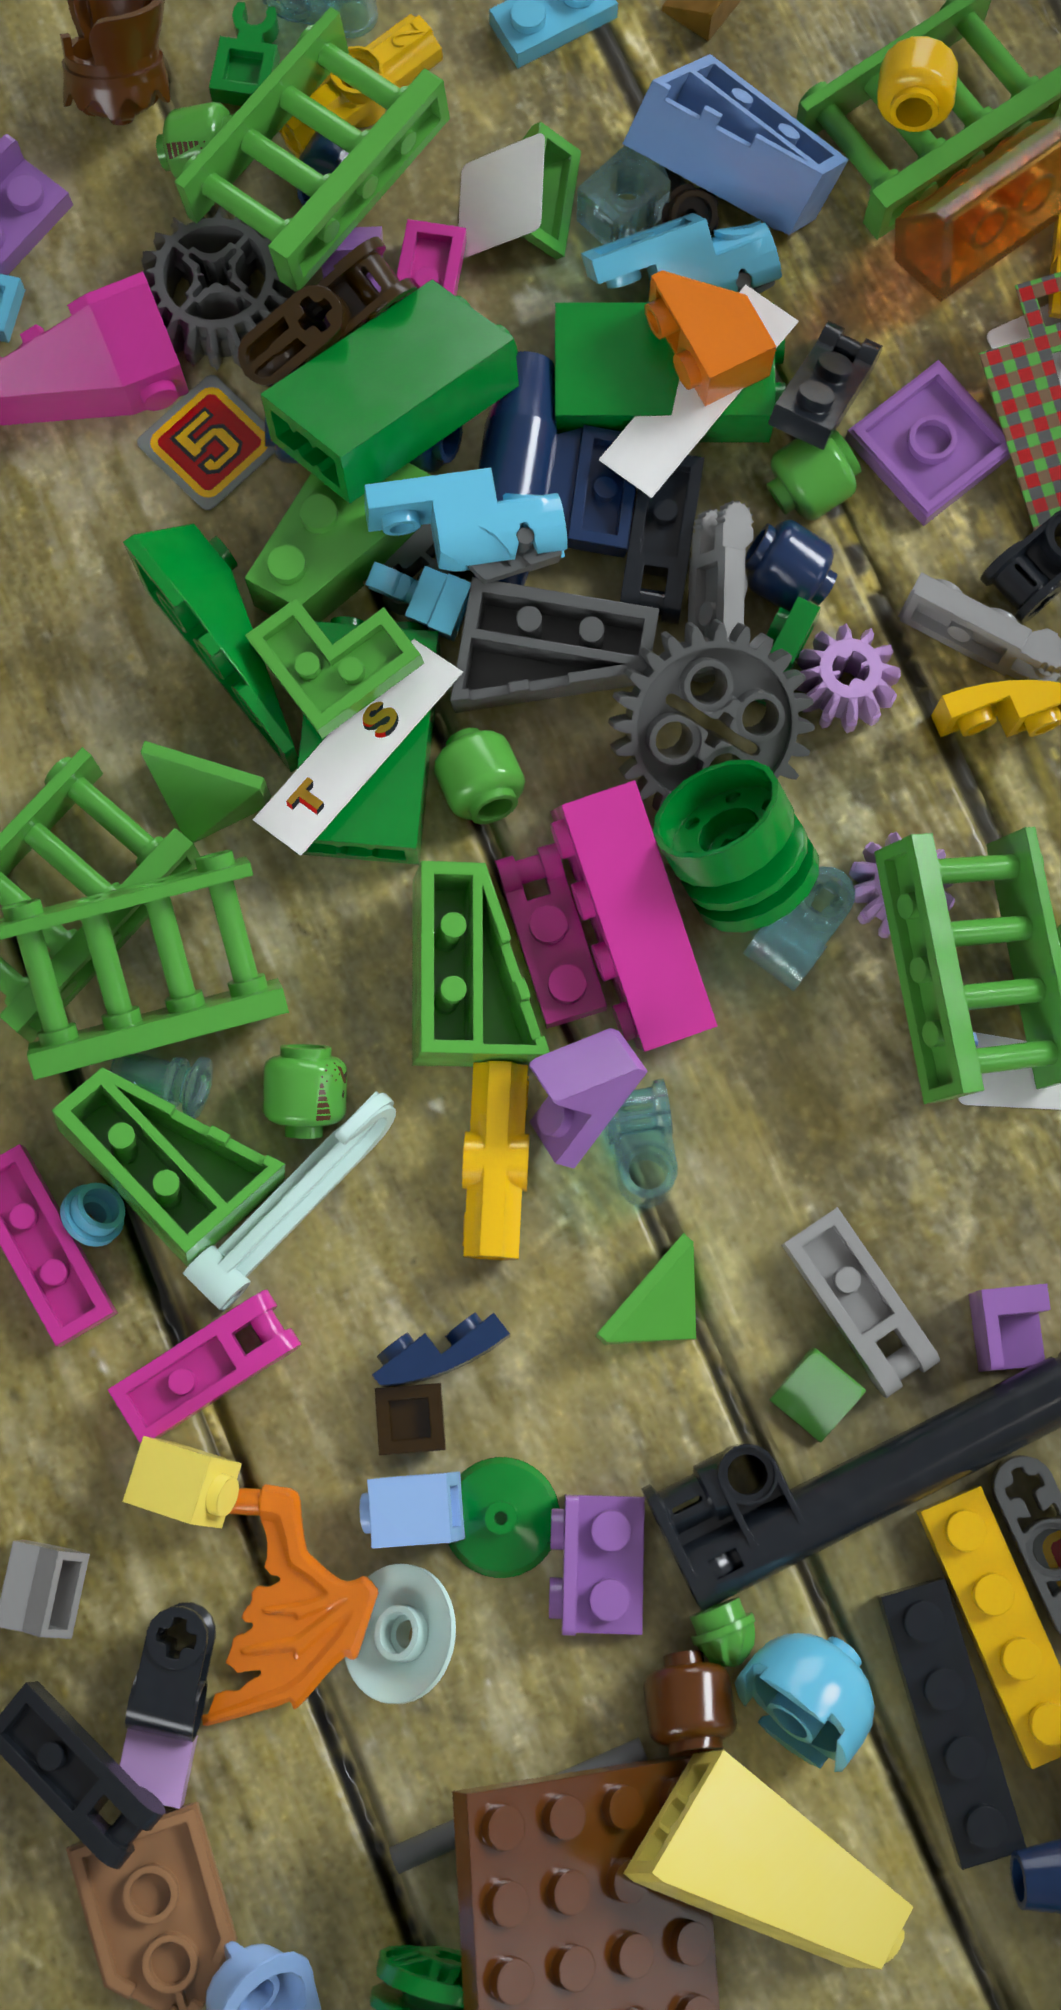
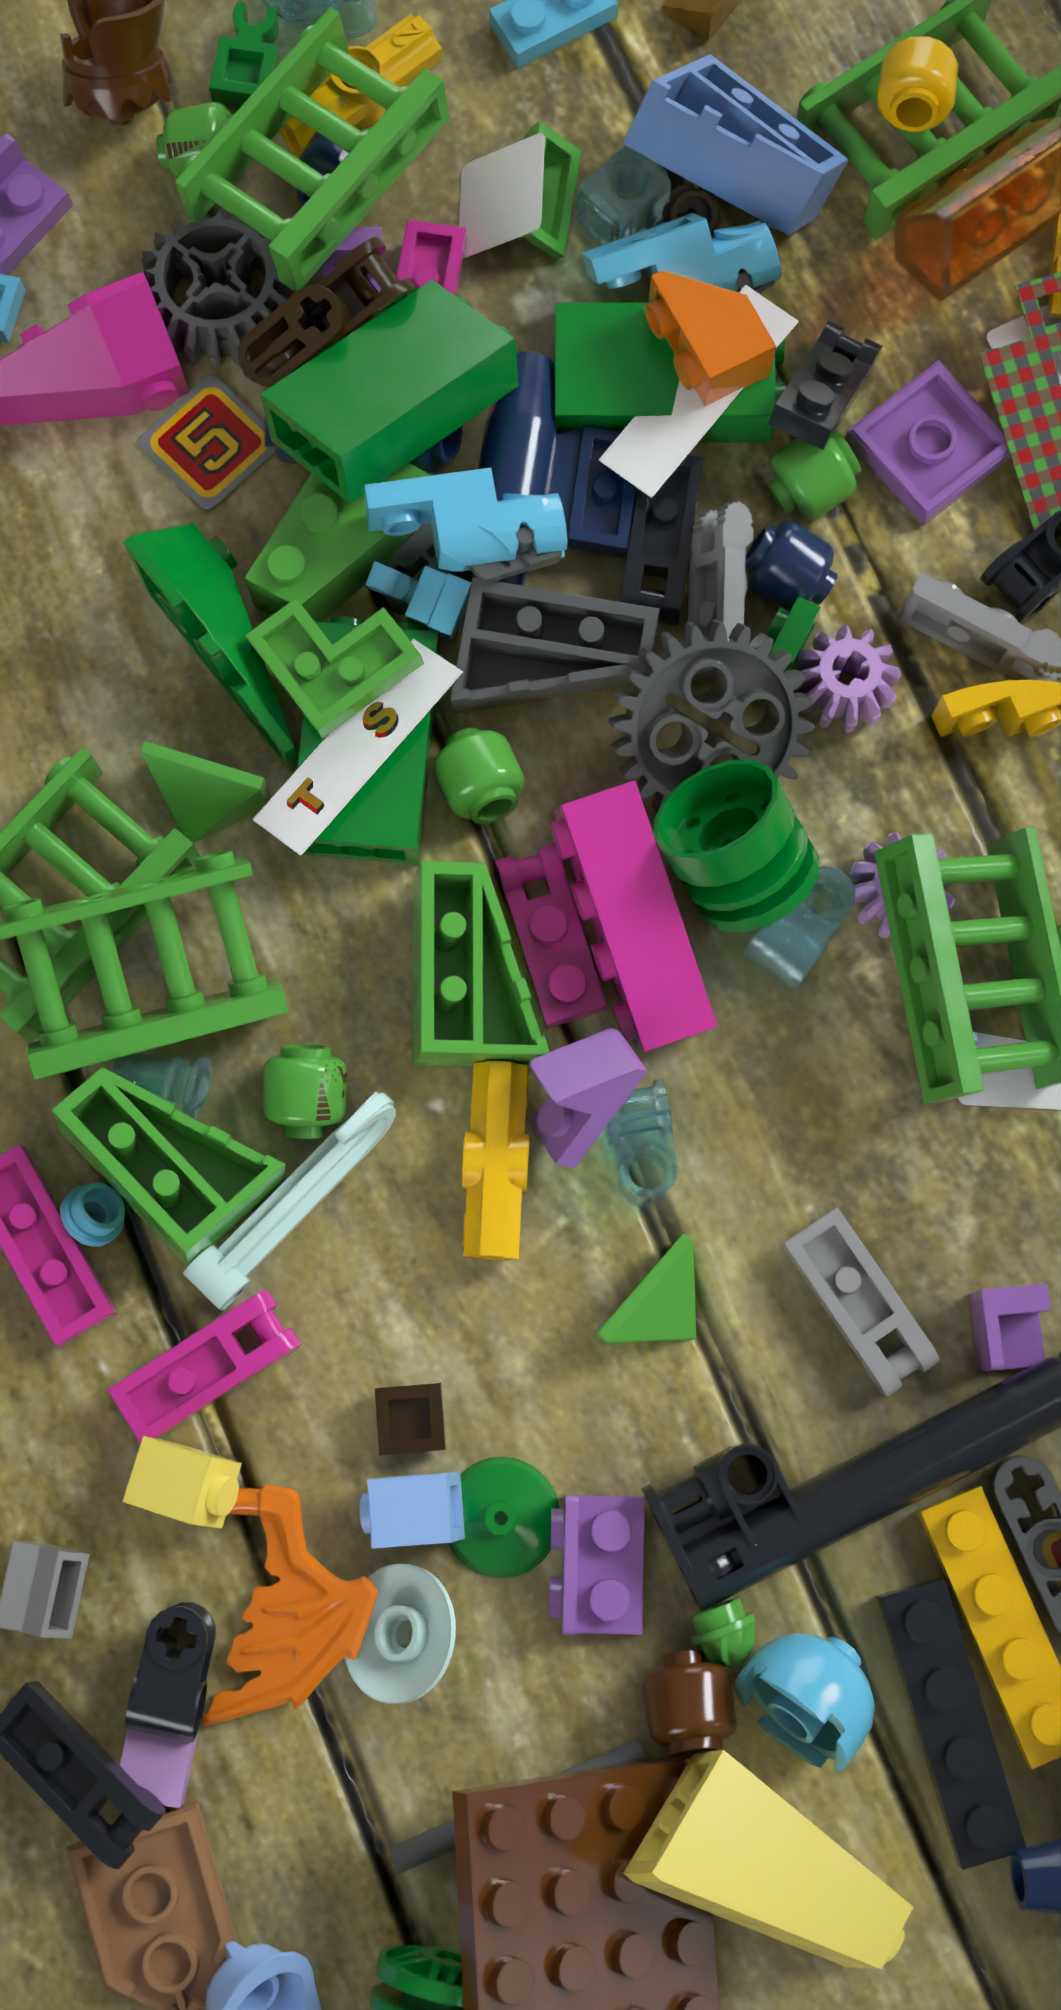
dark blue slope [372,1312,511,1387] -> none
bright green slope [769,1348,866,1443] -> none

